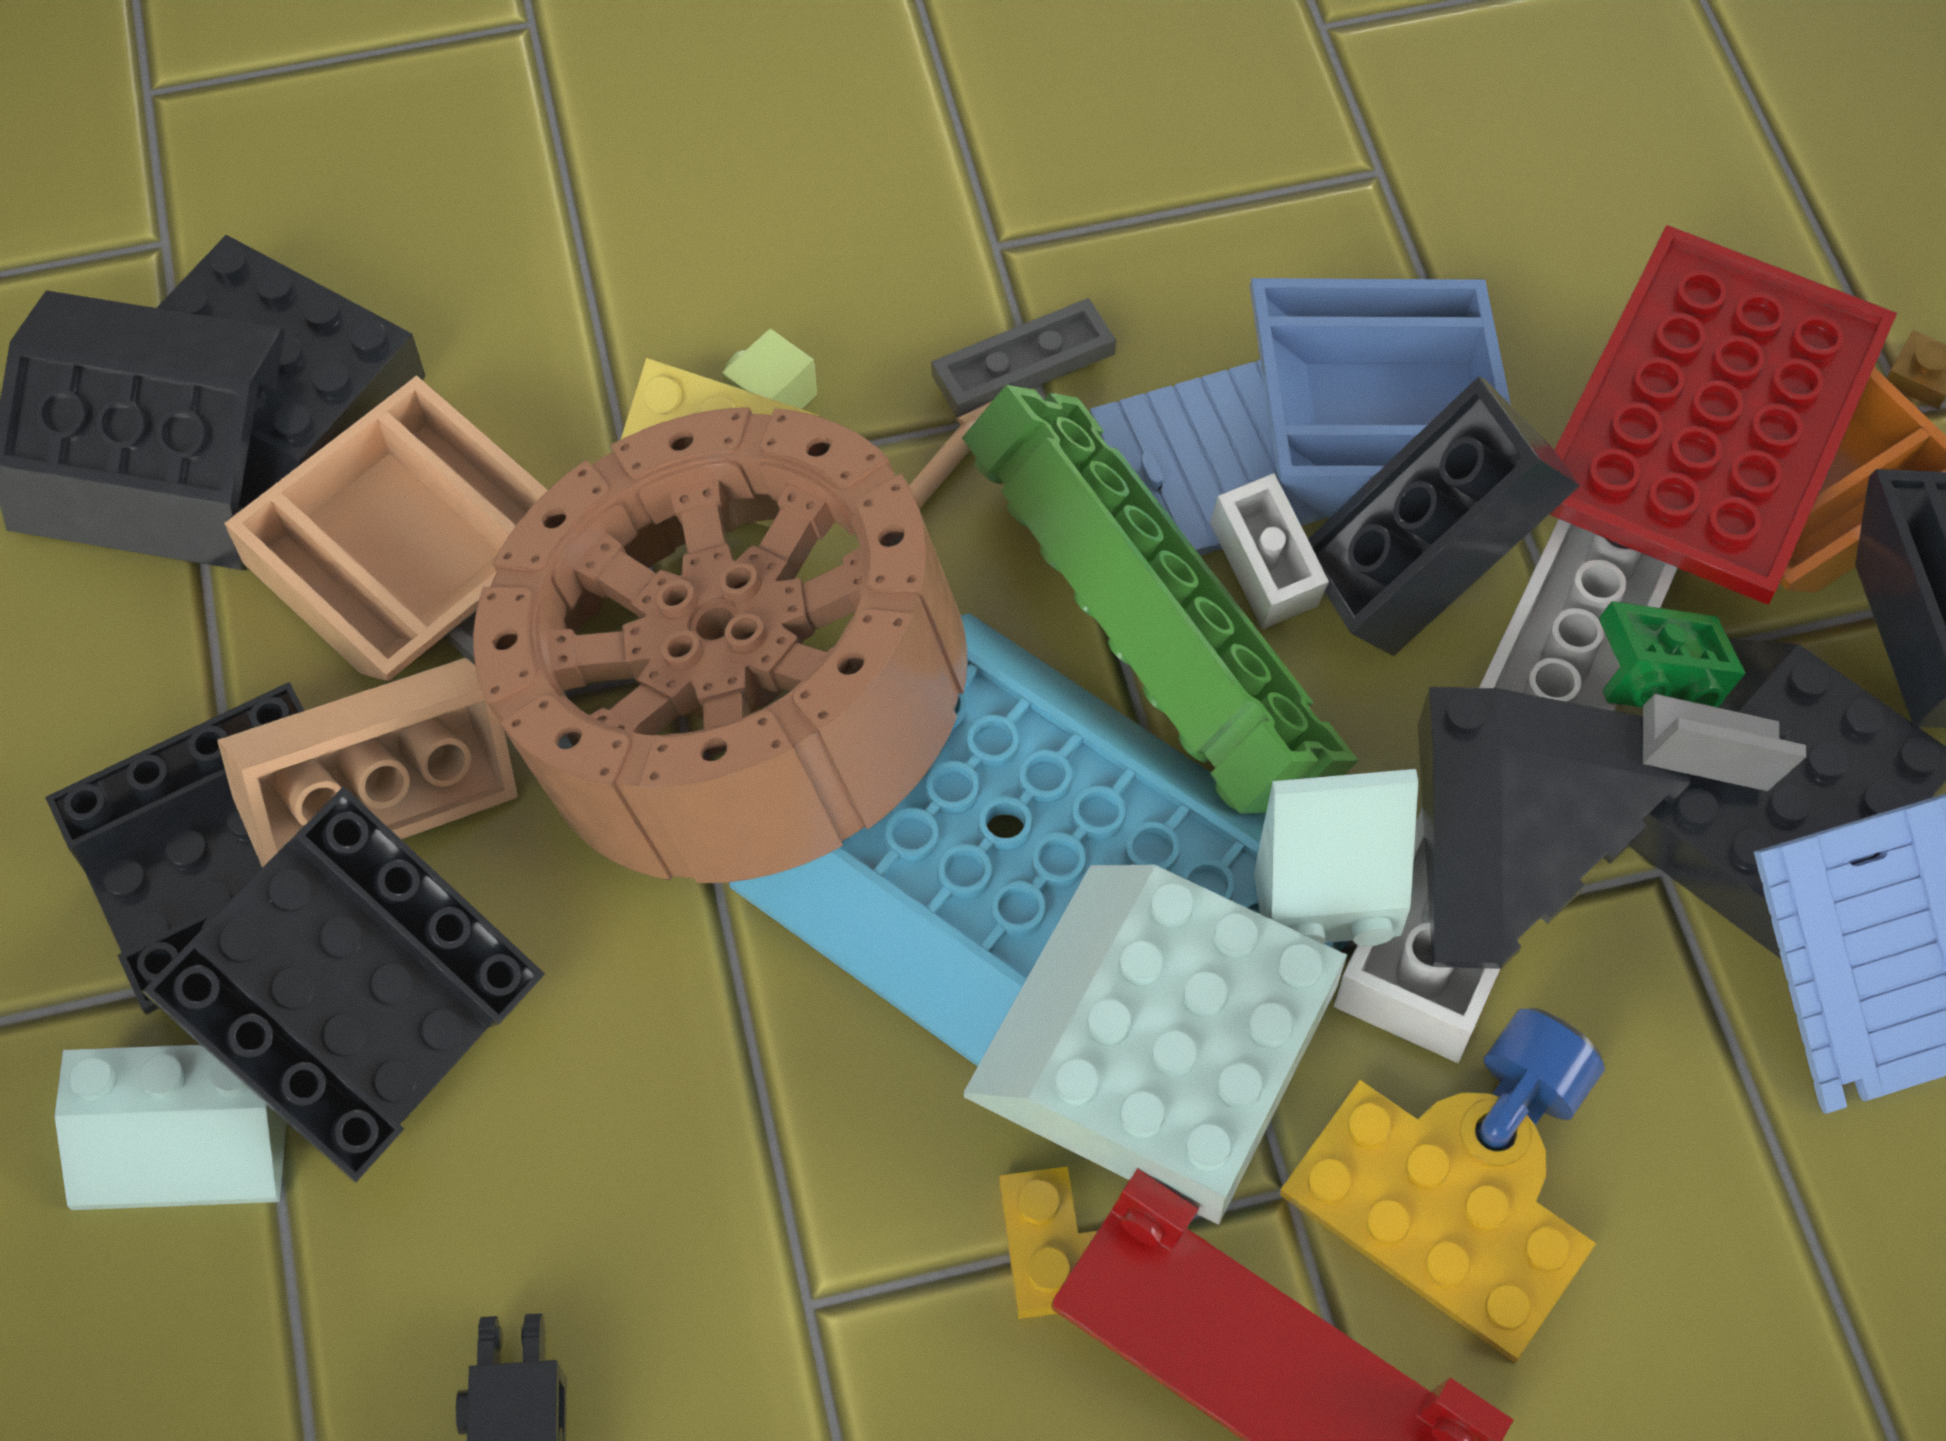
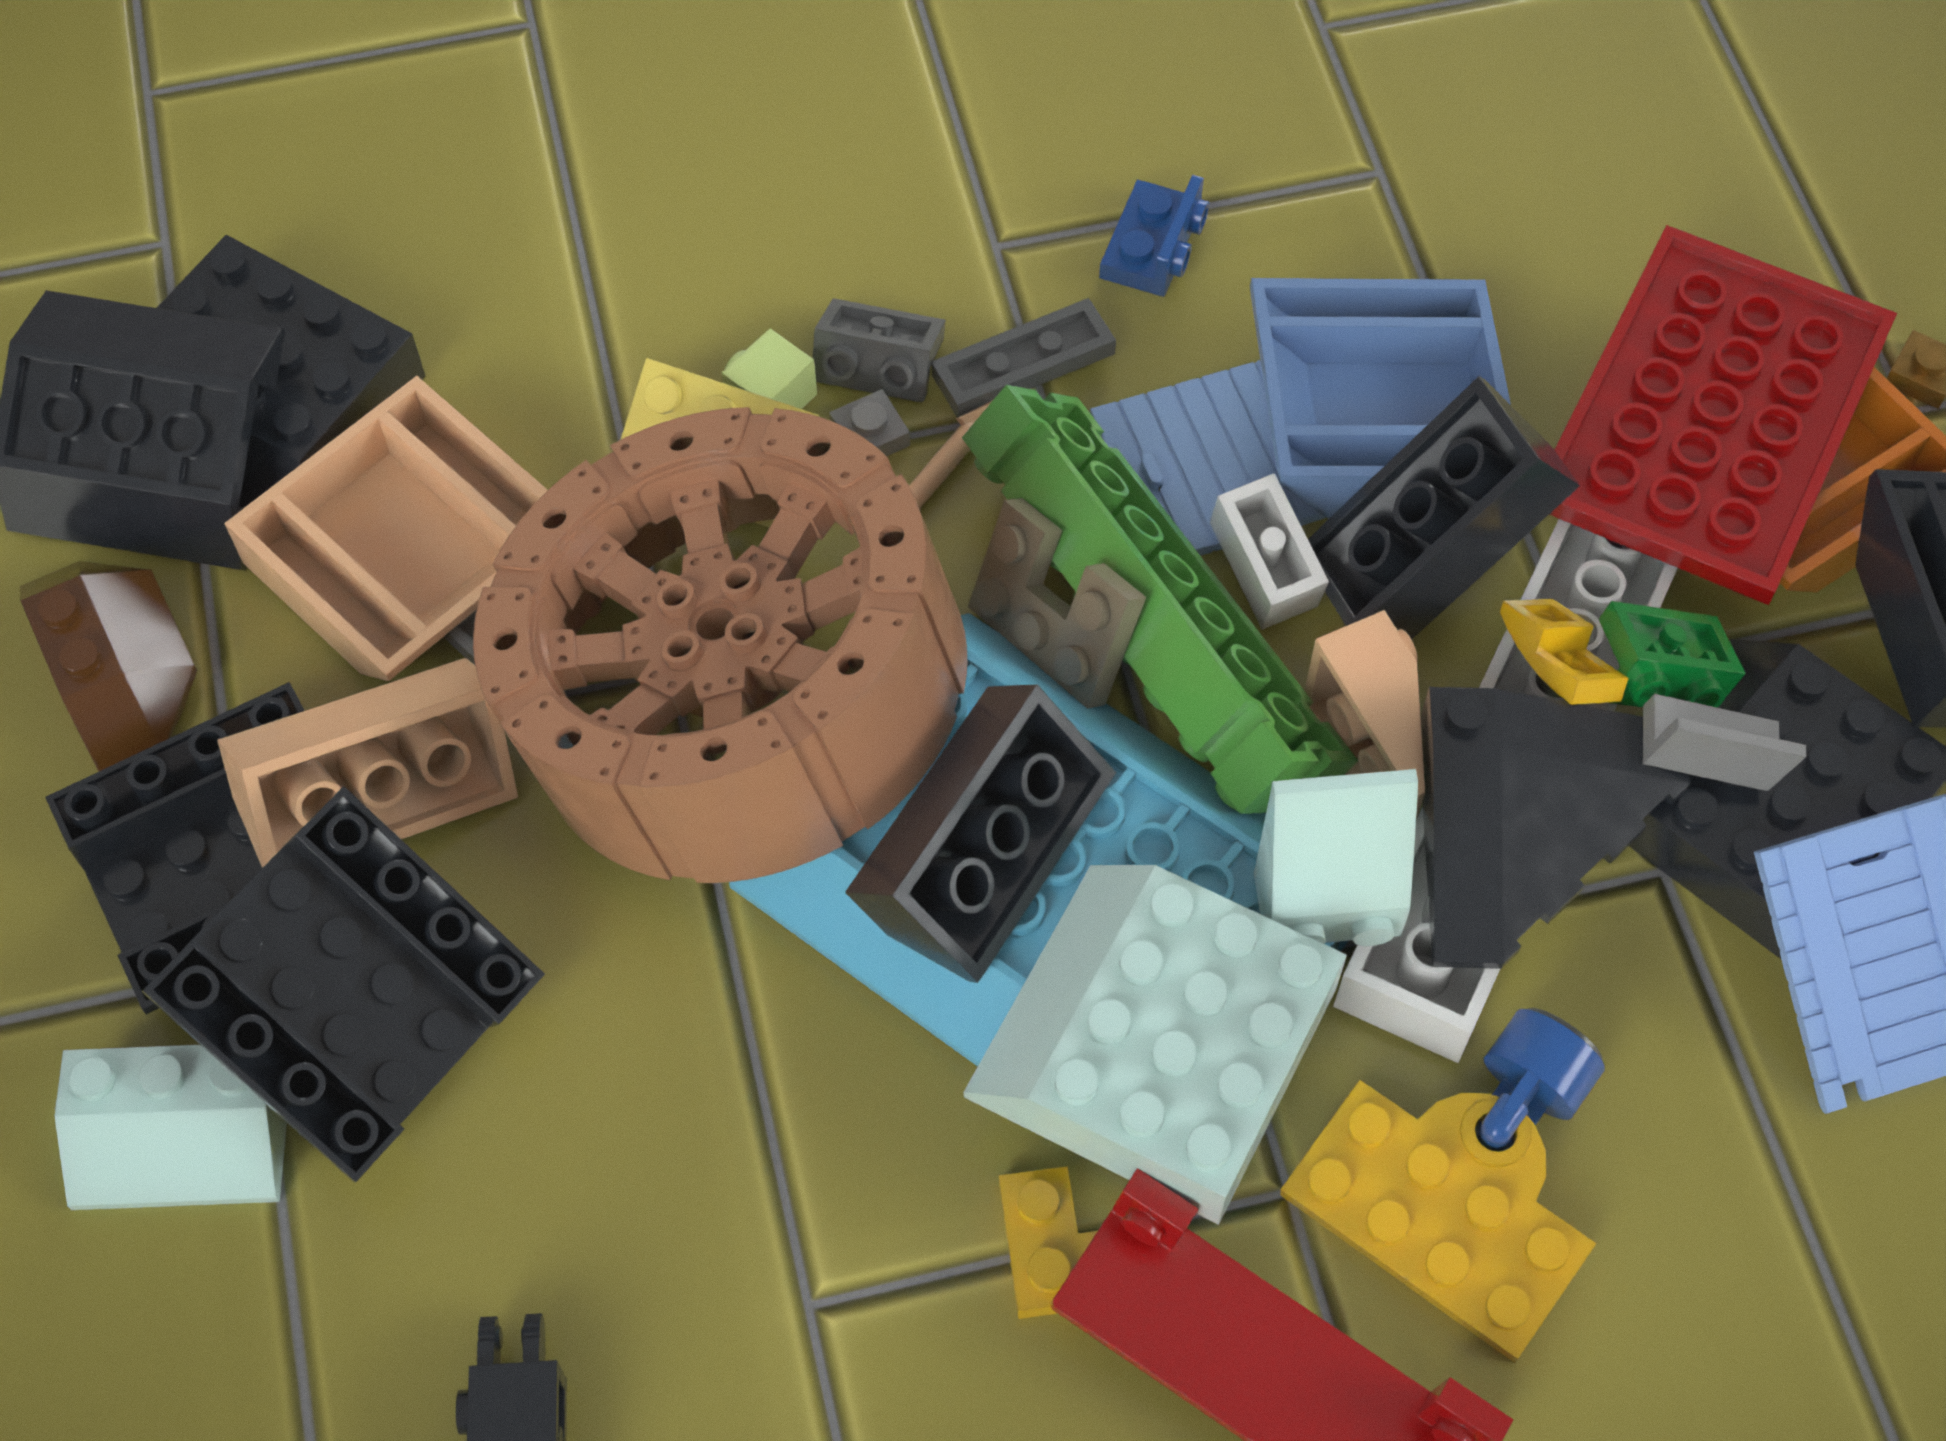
none -> reddish brown wedge [20,561,198,772]
none -> dark grey bracket [812,298,946,402]
none -> light grey plate [829,389,910,456]
none -> black slope [845,684,1116,983]
none -> dark tan plate [968,498,1146,709]
none -> blue bracket [1099,175,1210,297]
none -> light nougat slope [1304,610,1425,819]
none -> yellow slope [1500,599,1628,705]

